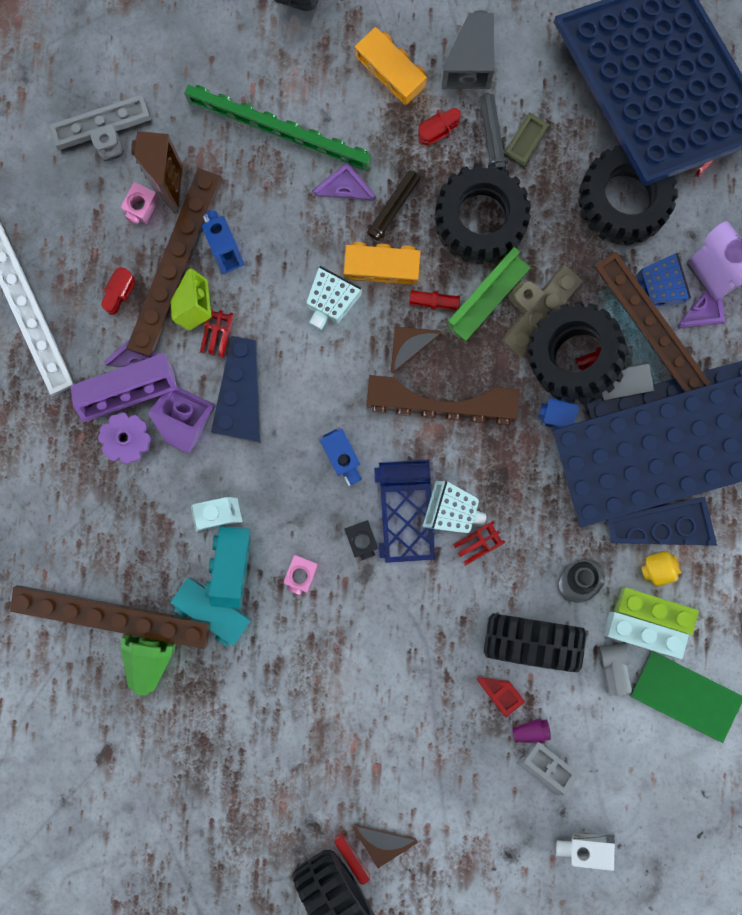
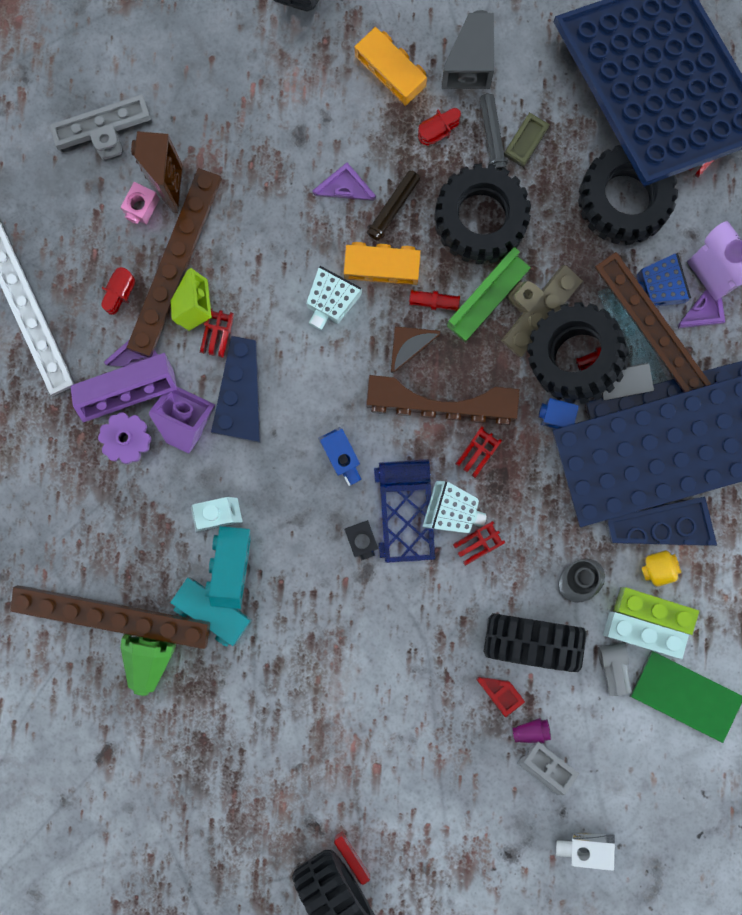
green plate [184,84,371,172] -> none
blue torso [201,210,245,274] -> none
bright pink brick [283,555,319,595] -> none
tile [353,824,418,868] -> none
none -> red arm [455,426,502,478]

